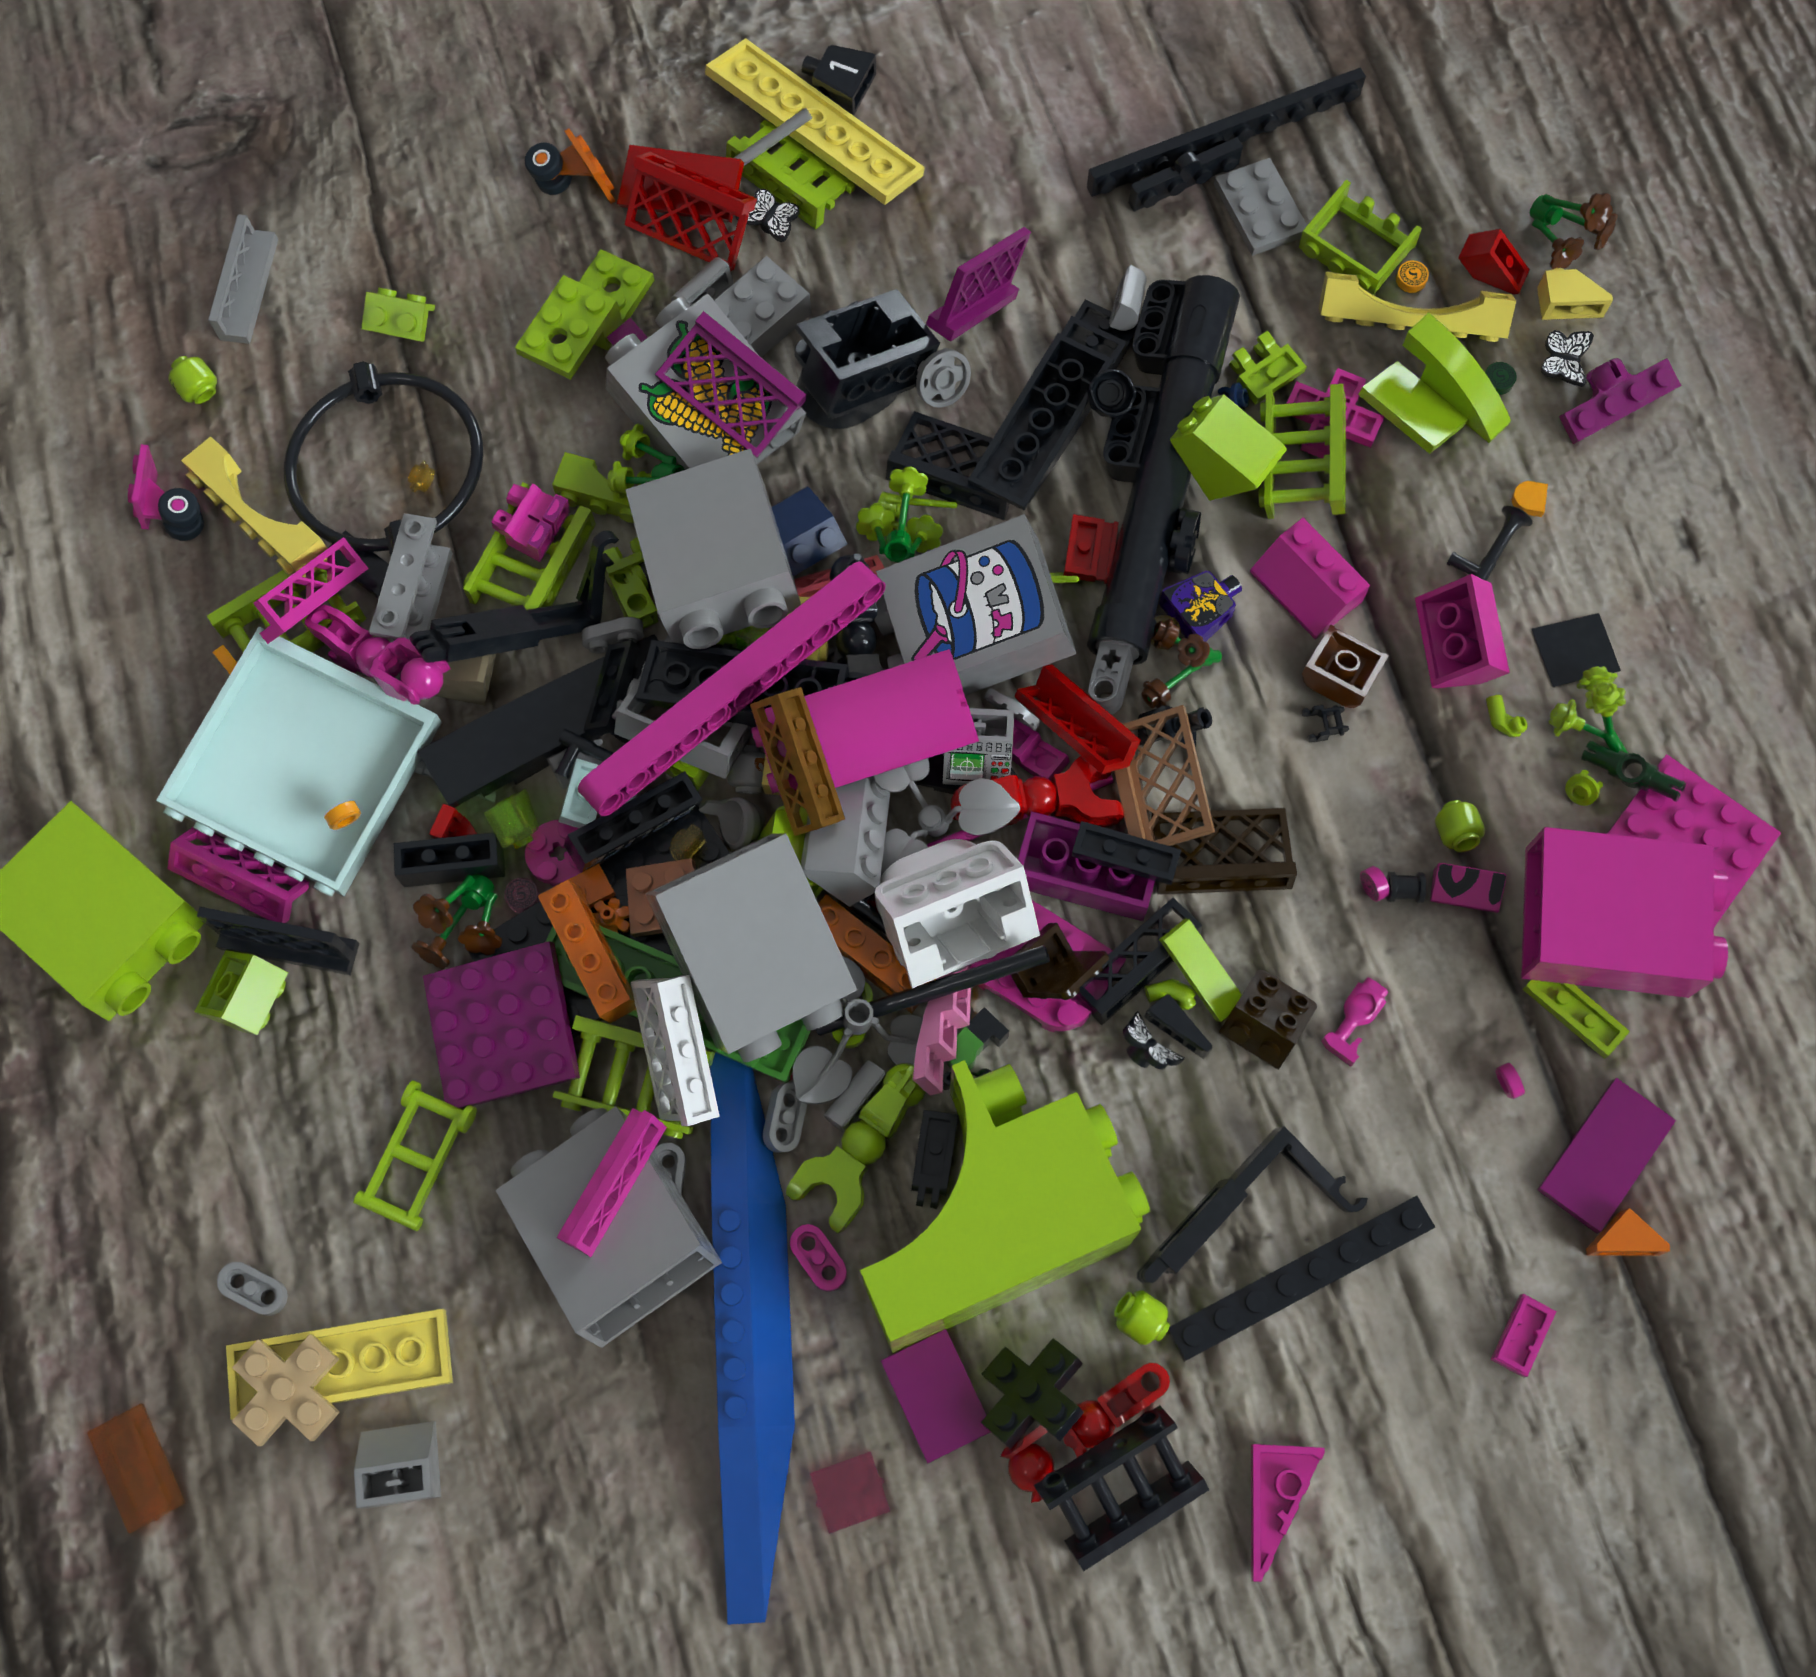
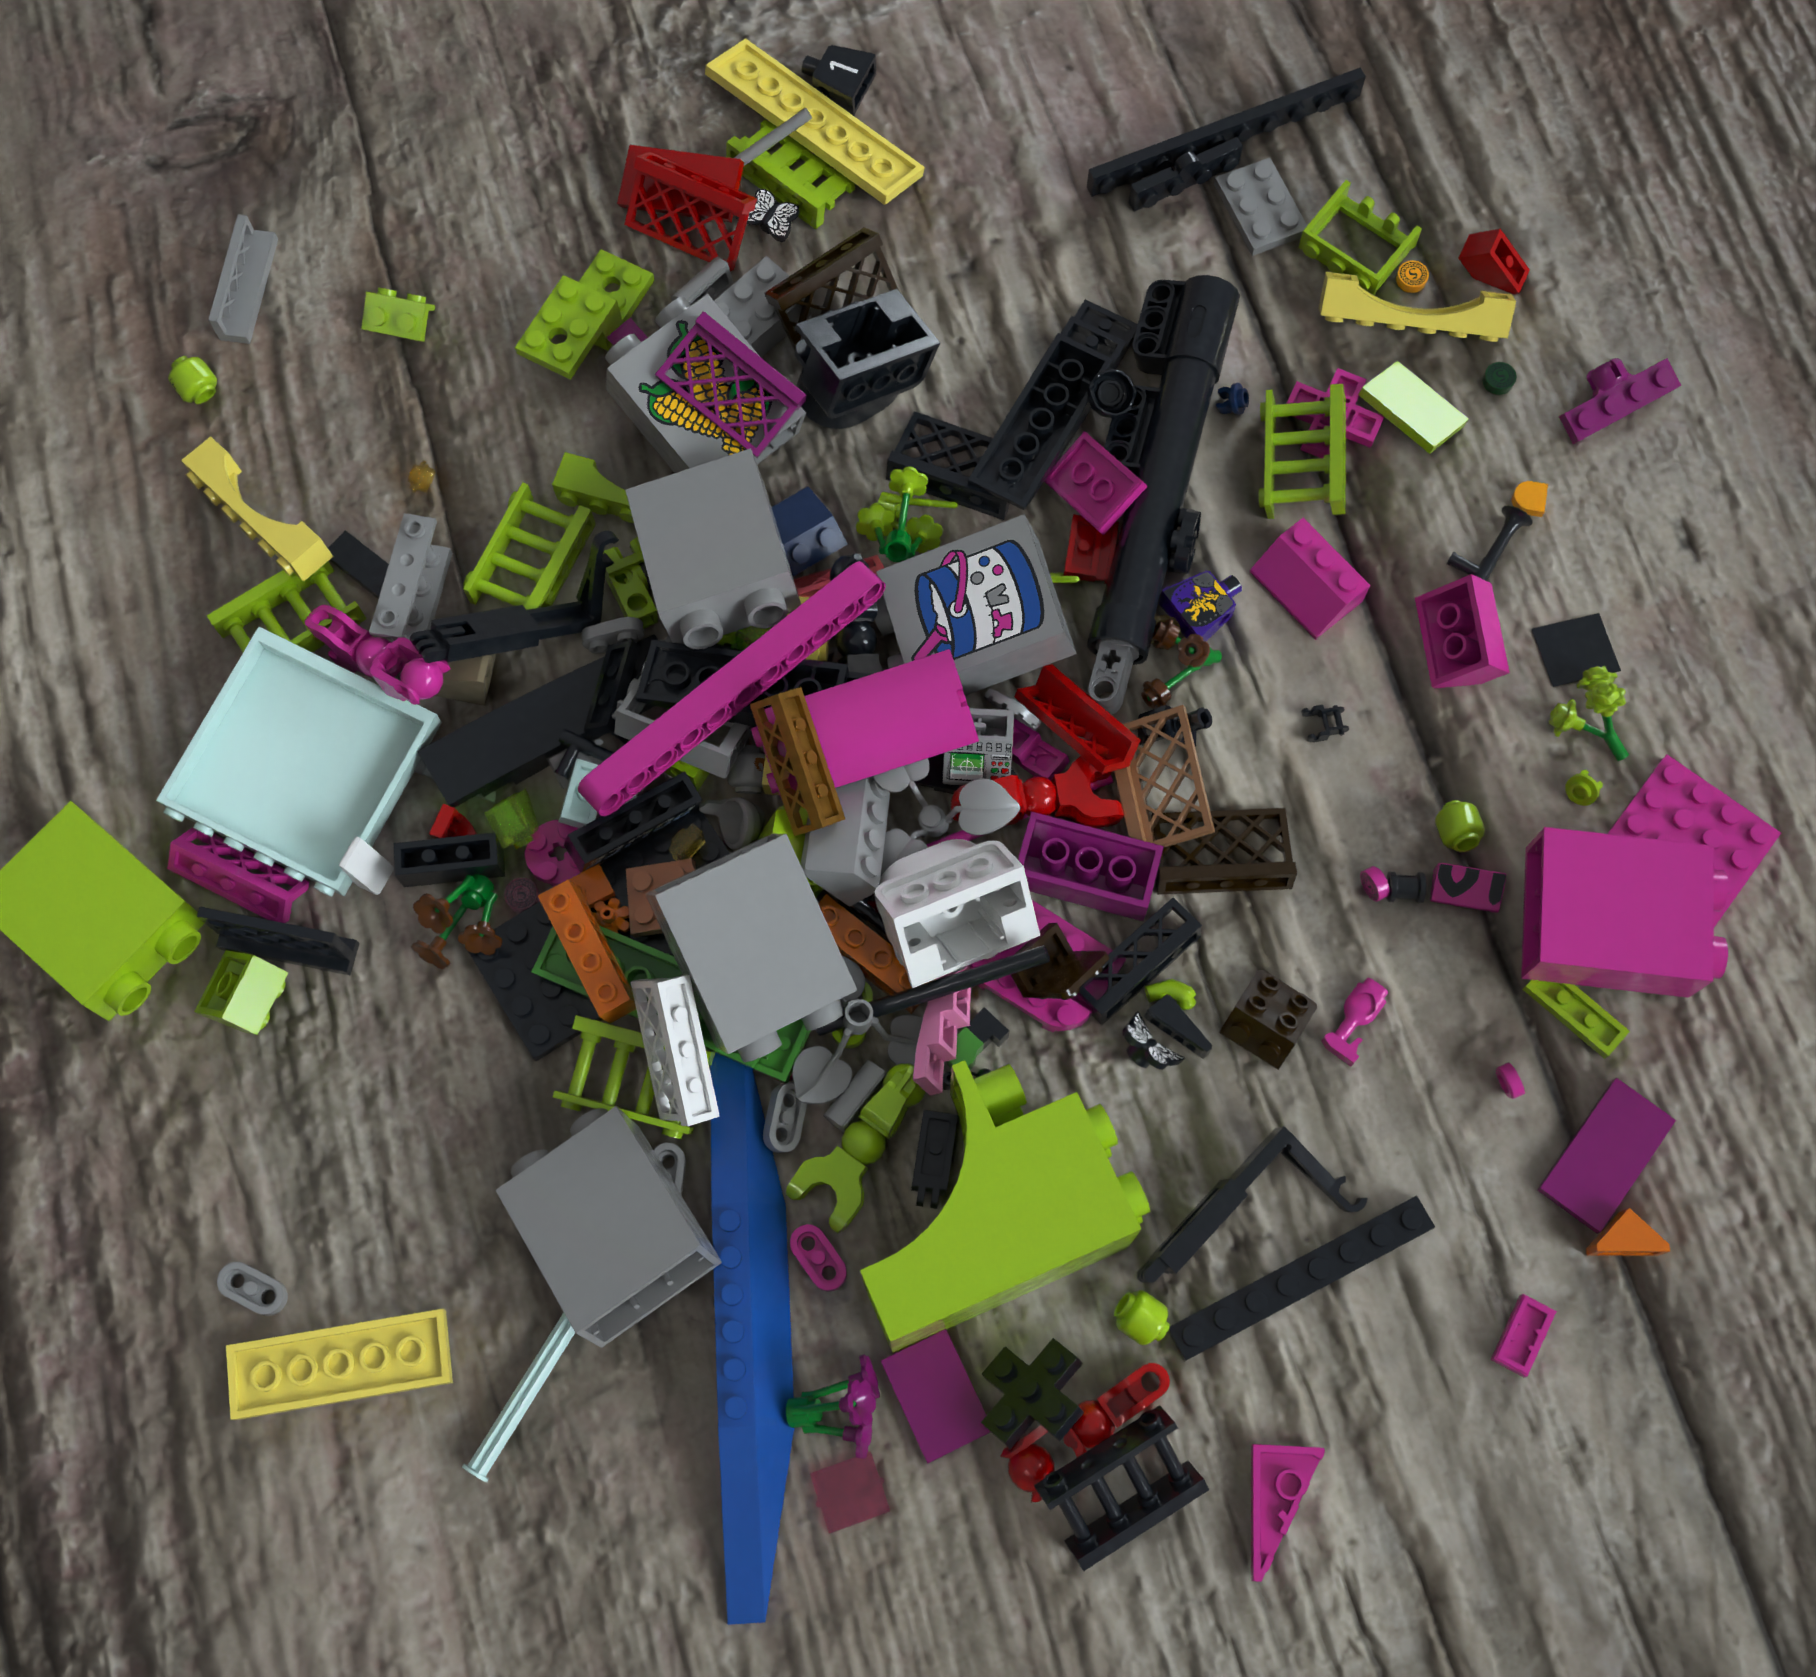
clear orange piece [87,1403,186,1533] -> none
plate [128,444,204,541] -> none
light orange tile [212,645,237,674] -> none
tan plate [231,1334,340,1447] -> none
dark pink fence [253,537,369,644] -> none
black piece [284,361,484,556] -> none
light orange tile [324,801,361,830] -> none
lime piece [353,1080,477,1232] -> none
light grey slope [354,1421,441,1508] -> none
magenta plate [423,941,580,1109] -> none
dark pink hips [491,483,570,562] -> none
plate [525,128,615,204] -> none
dark pink fence [556,1108,667,1257] -> none
lime plant [608,423,684,499] -> none
light grey wheel [916,348,971,408] -> none
magenta fence [925,227,1031,342] -> none
black plate [1071,821,1181,885] -> none
light grey brick [1109,265,1147,331] -> none
lime tile [1159,919,1242,1022] -> none
lime slope [1170,394,1287,501] -> none
lime plate [1229,330,1307,405] -> none
reddish brown slope [1302,625,1389,708] -> none
lime slope [1402,312,1511,443] -> none
lime arm [1486,695,1528,737] -> none
reddish brown plant [1530,193,1618,269] -> none
light yellow slope [1537,268,1613,320] -> none
black animal [1541,330,1594,387] -> none
dark green pin [1581,740,1686,802] -> none
none -> white slope [339,836,394,895]
none -> light aqua axle [462,1312,575,1482]
none -> dark brown fence [764,227,899,350]
none -> plant [786,1354,880,1459]
none -> dark pink tile [1044,431,1148,535]

